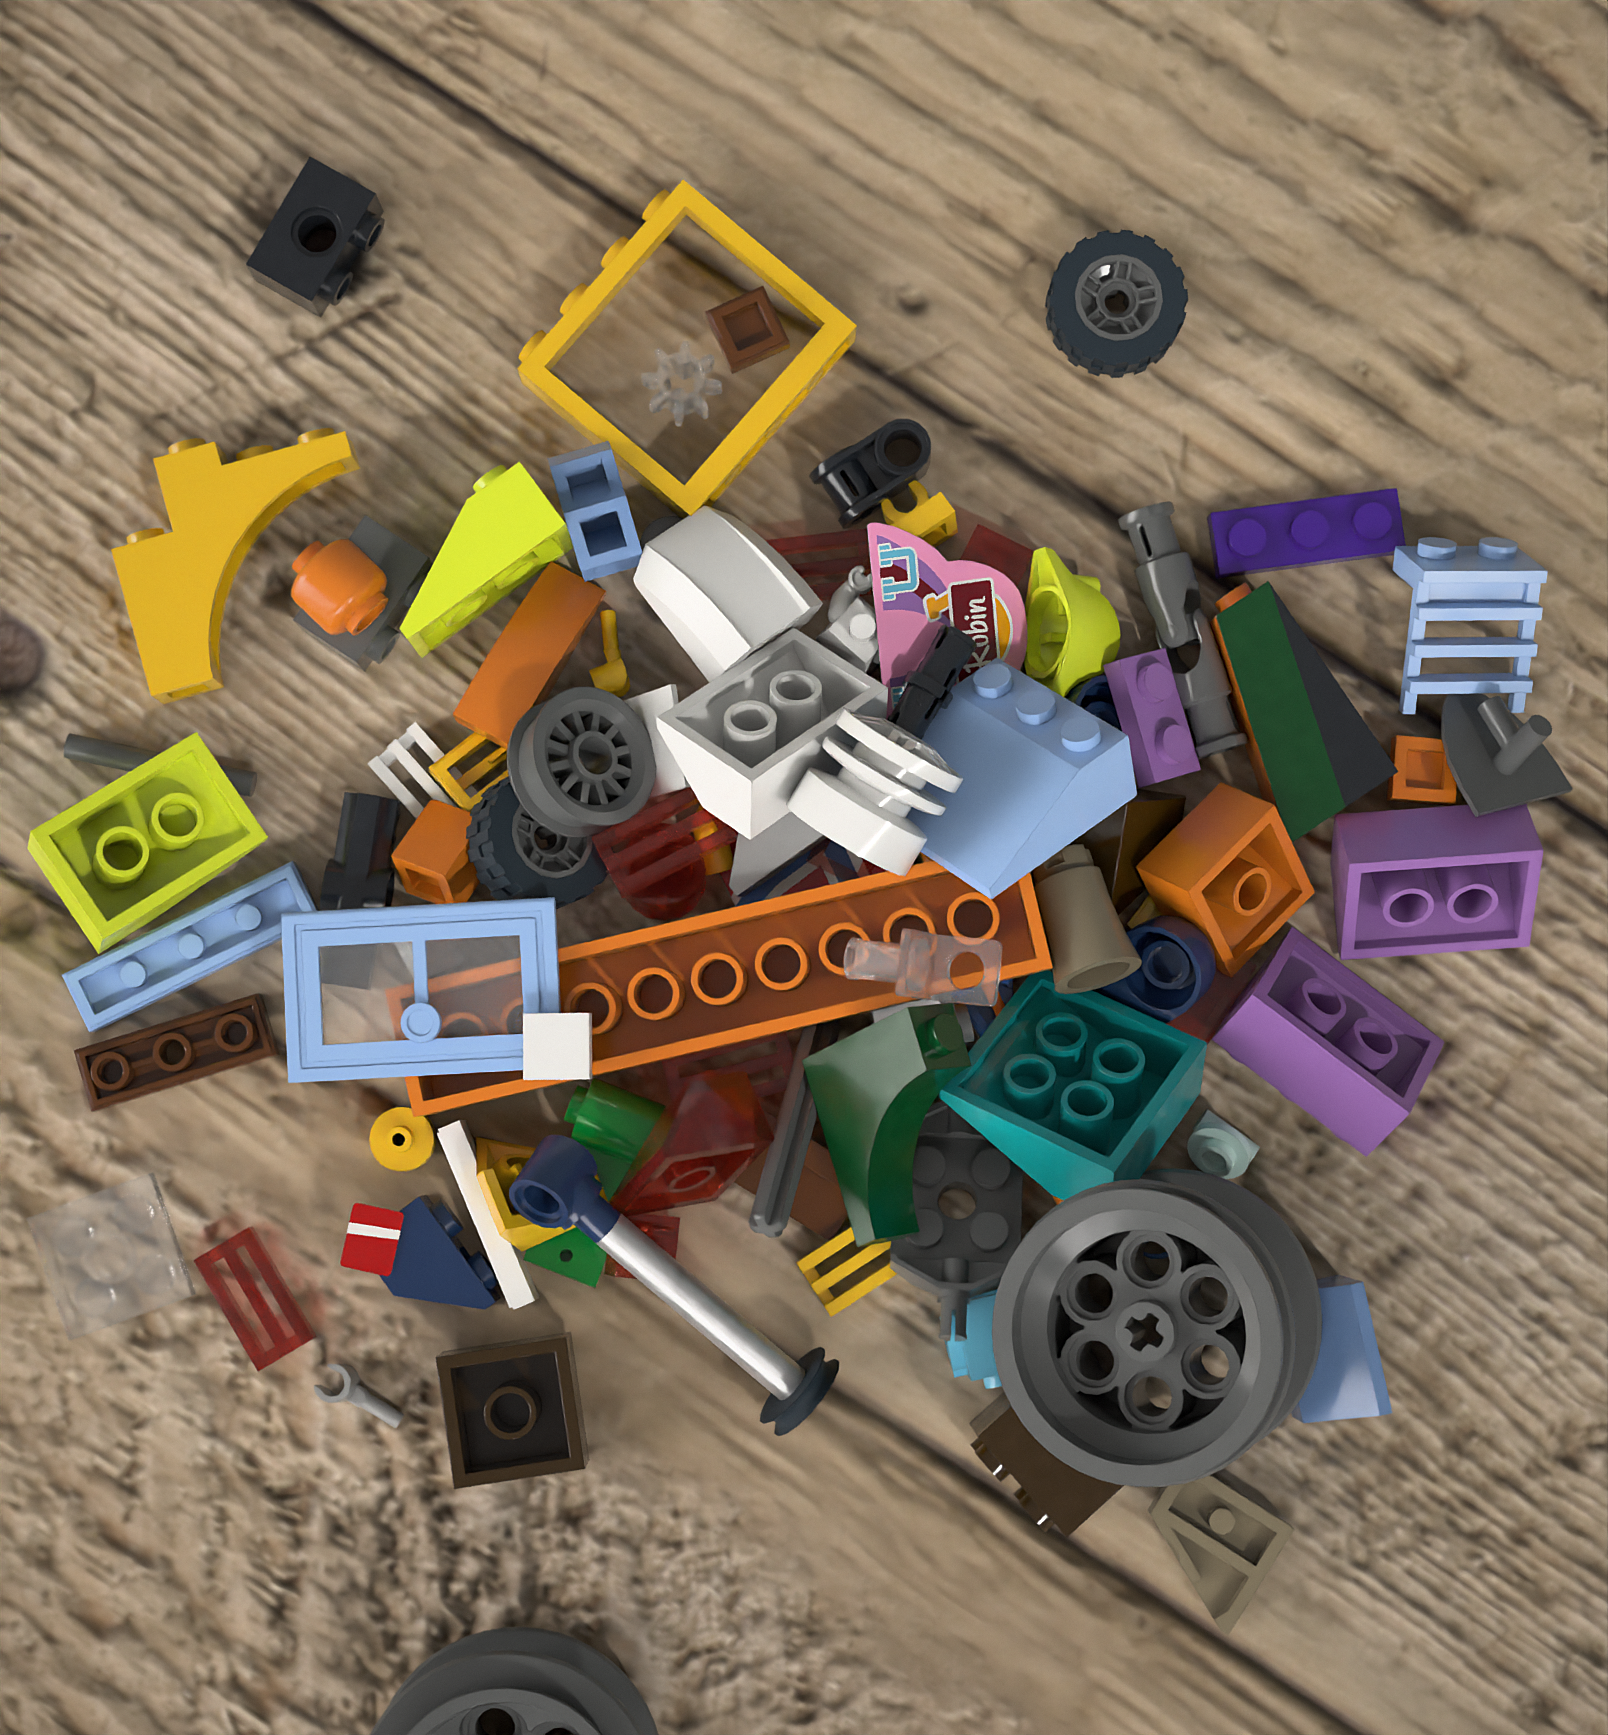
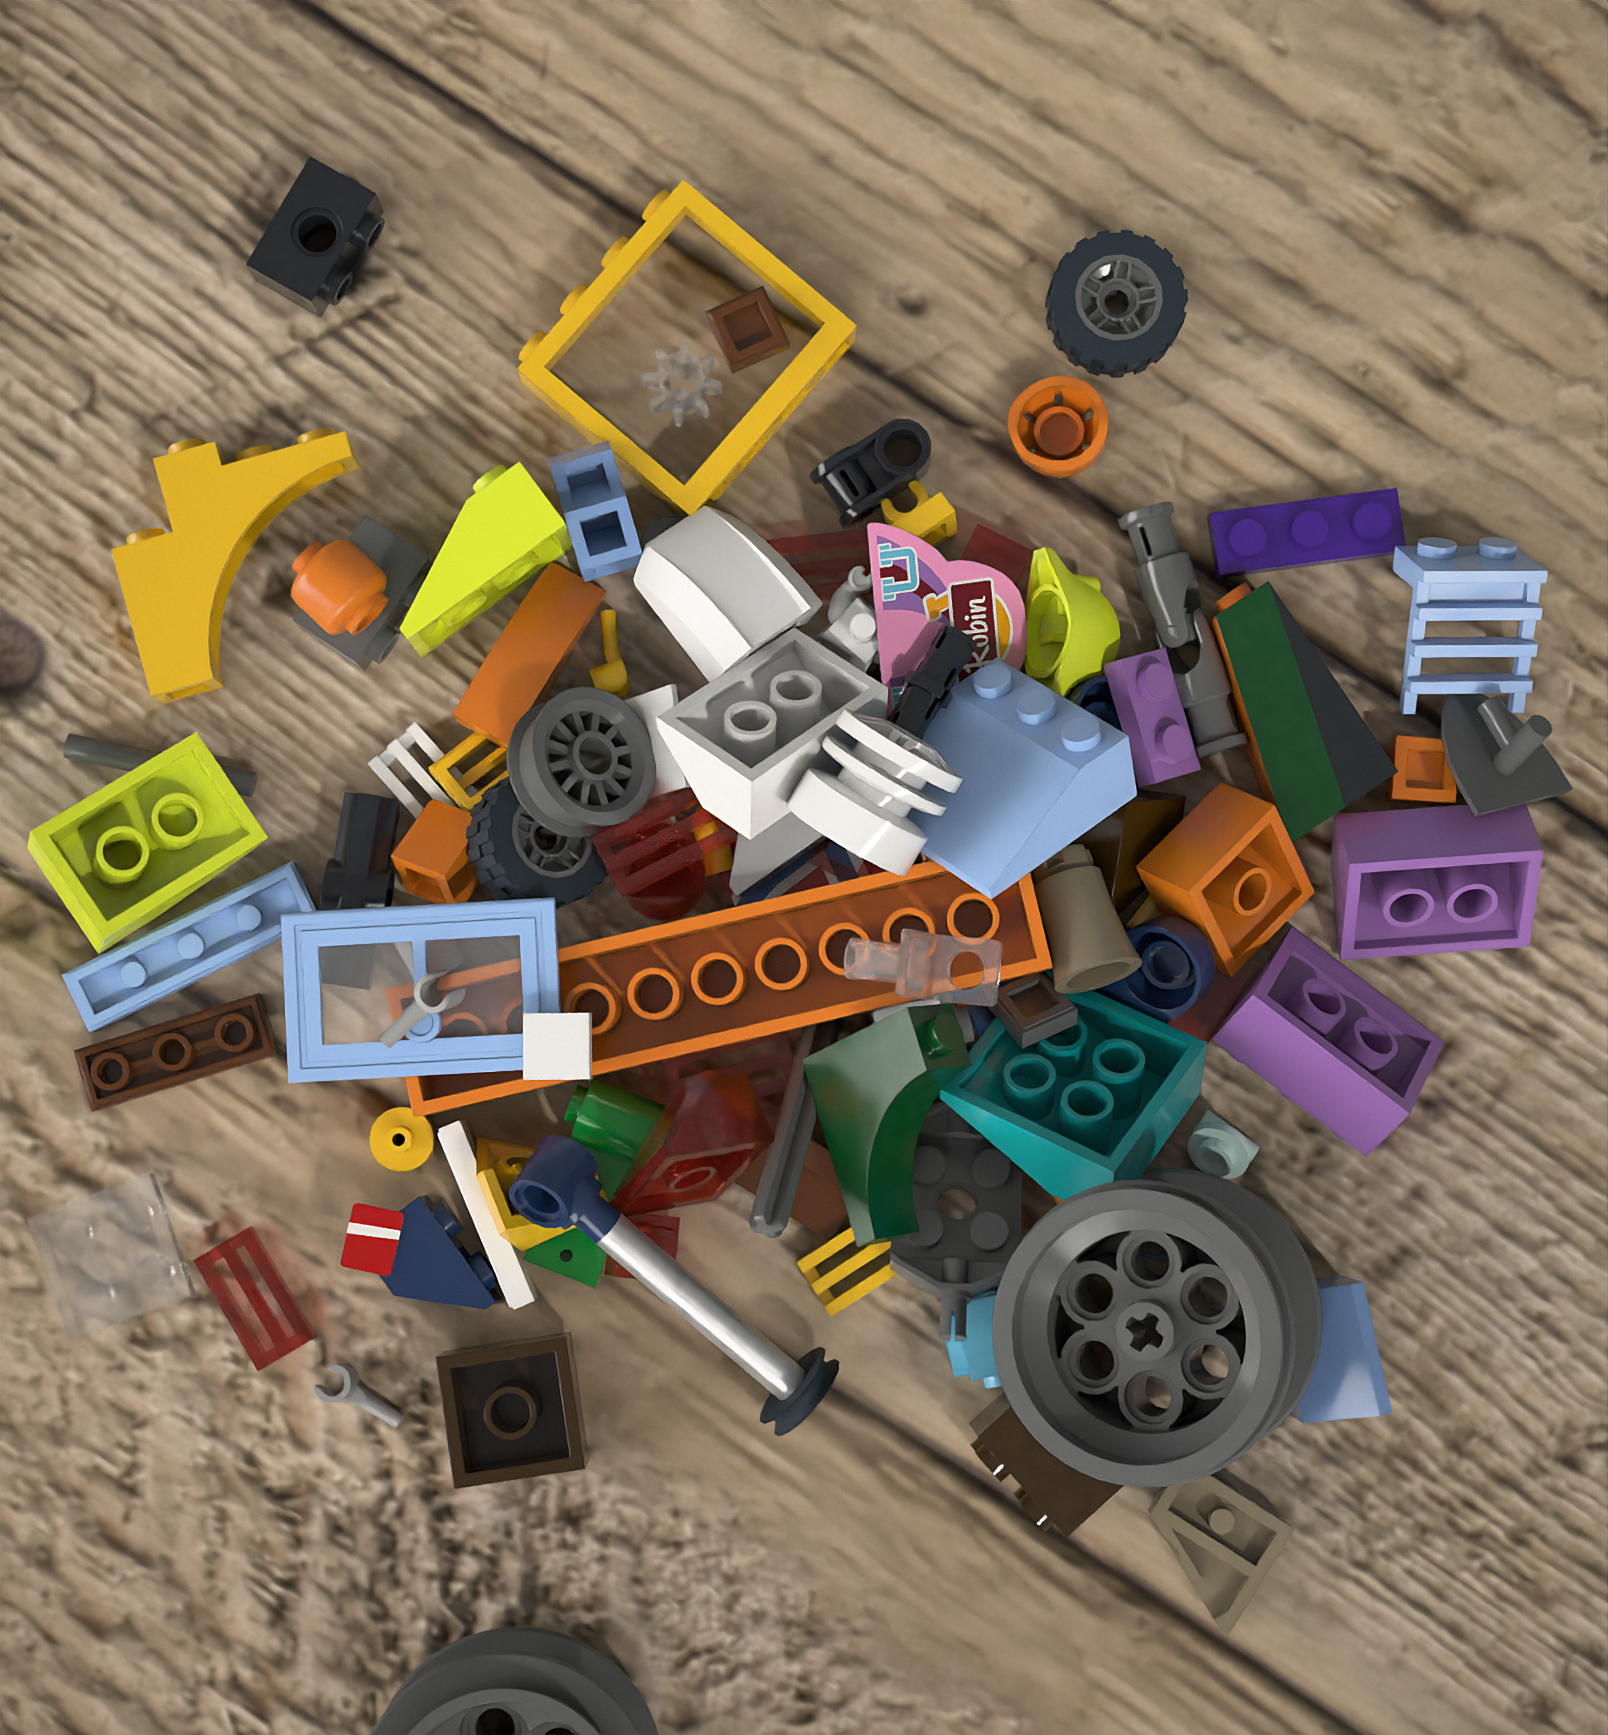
none -> light grey hand [379,969,465,1048]
none -> dark grey tile [988,971,1078,1049]
none -> orange helmet [1007,376,1108,478]

